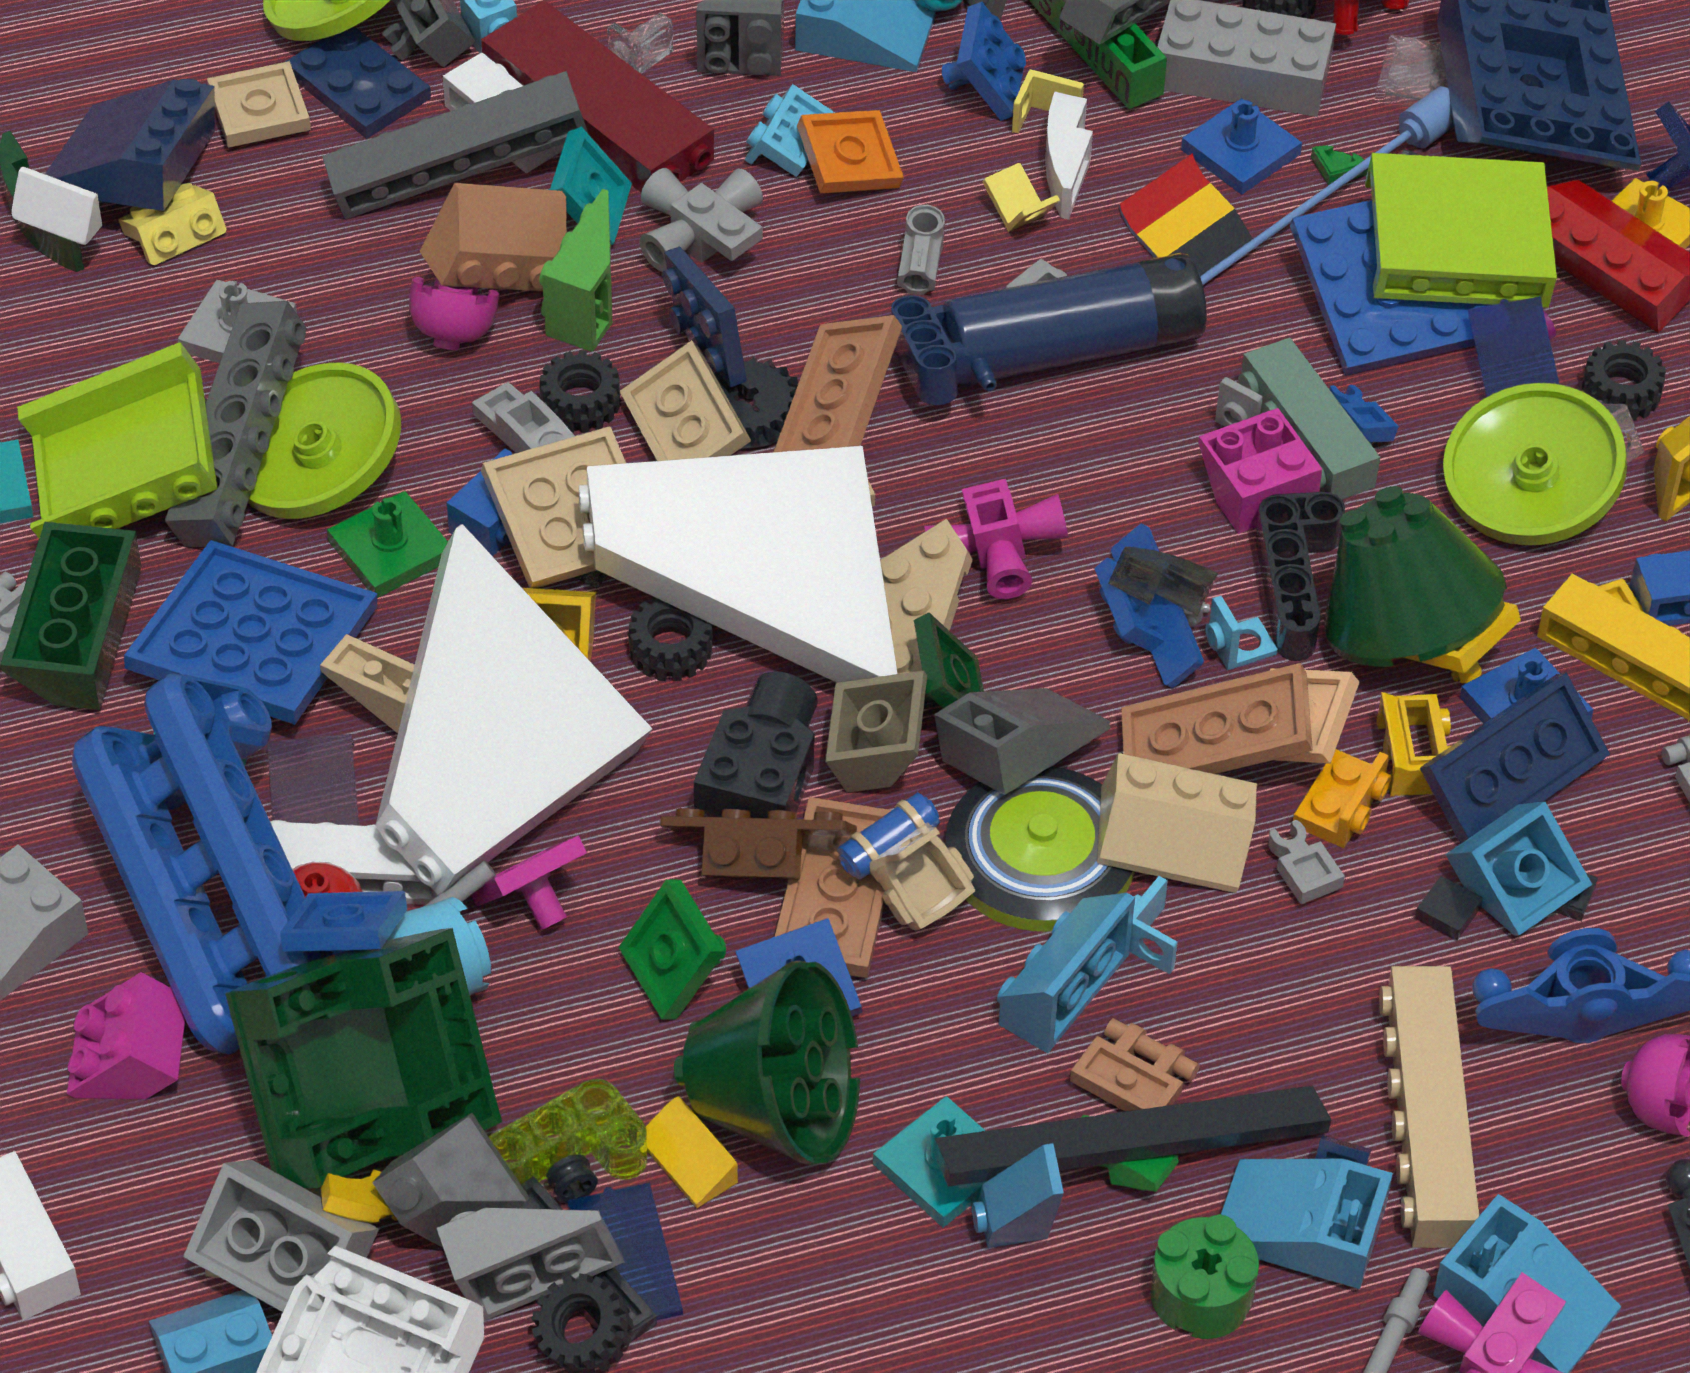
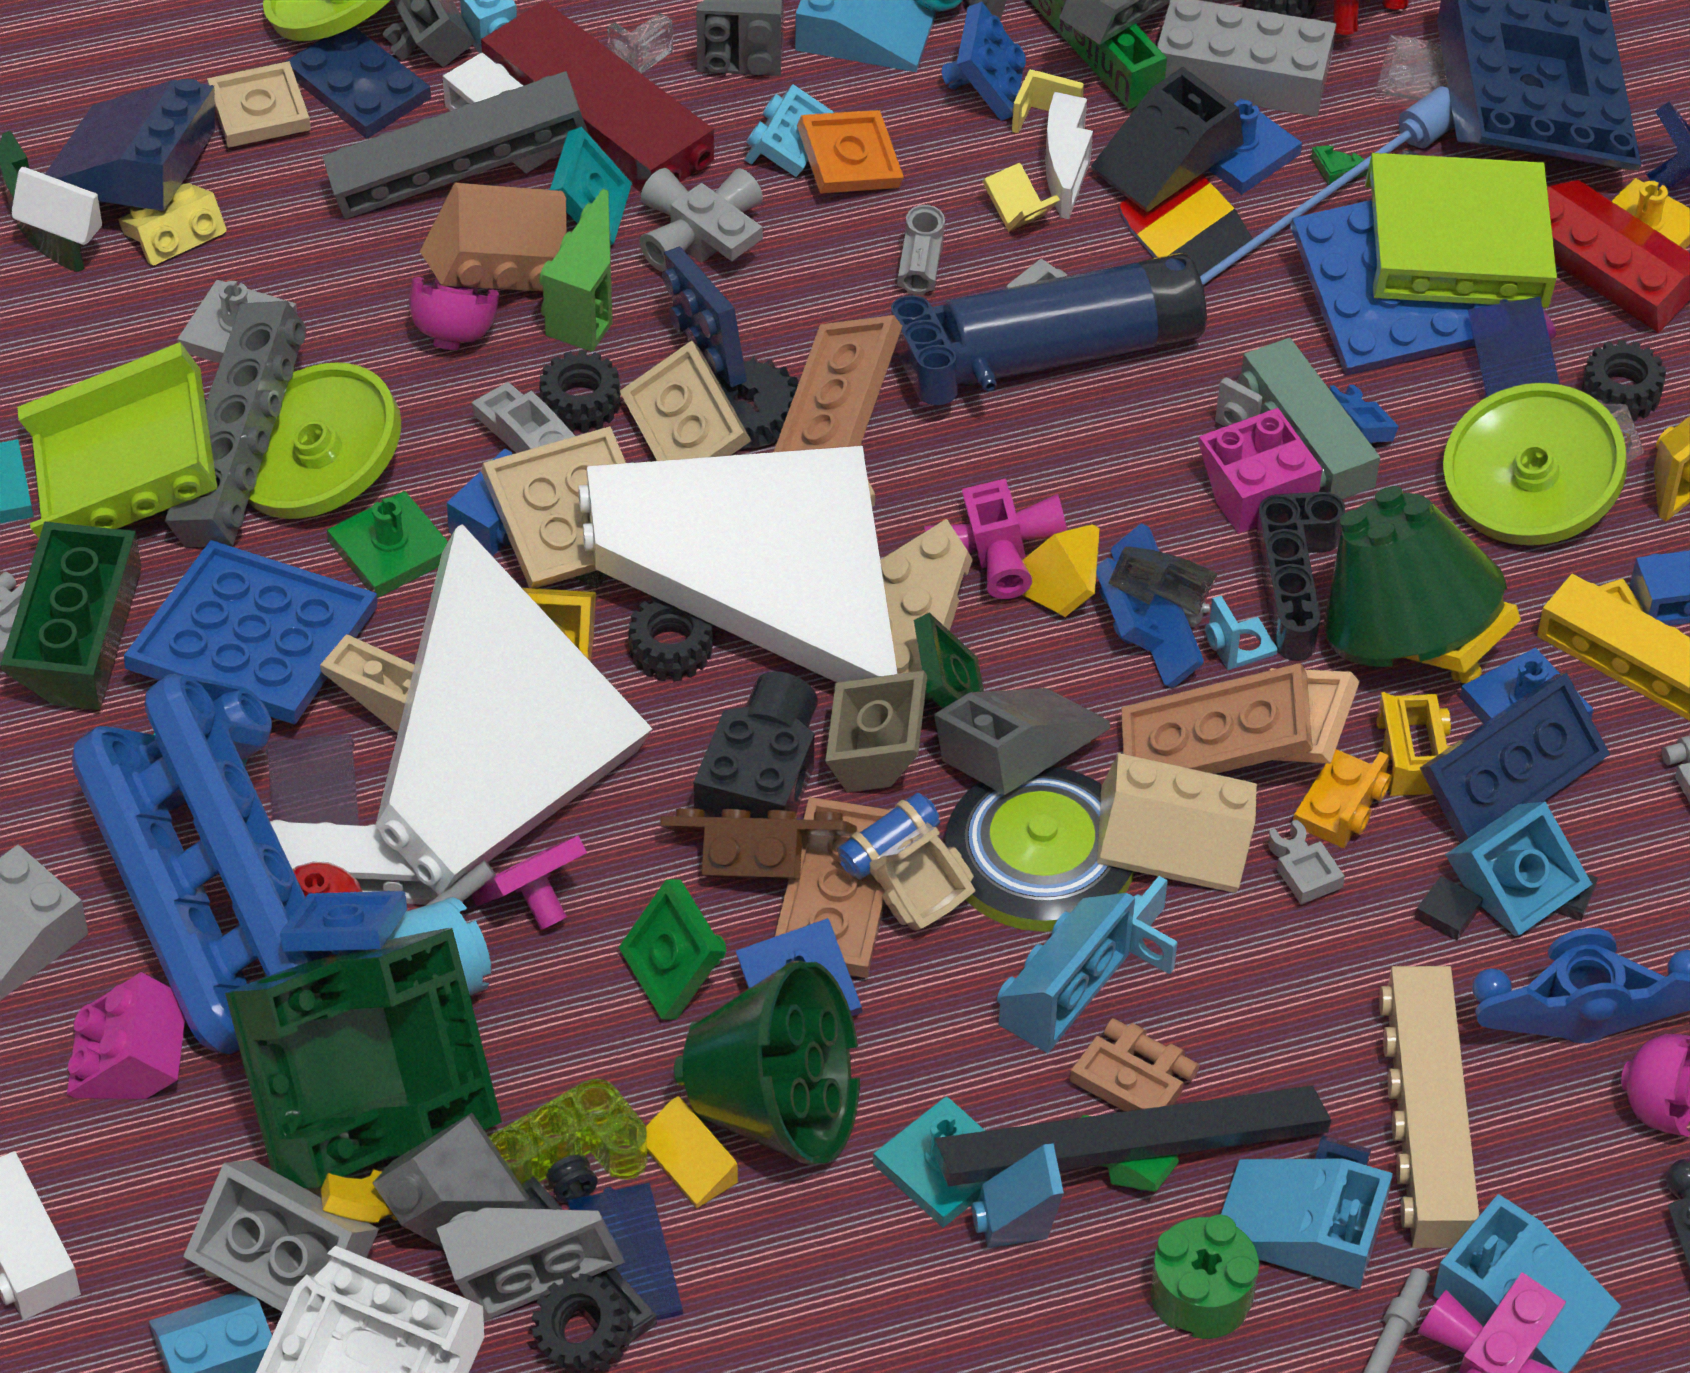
none -> yellow slope [1022,524,1100,617]
none -> black slope [1091,67,1244,212]

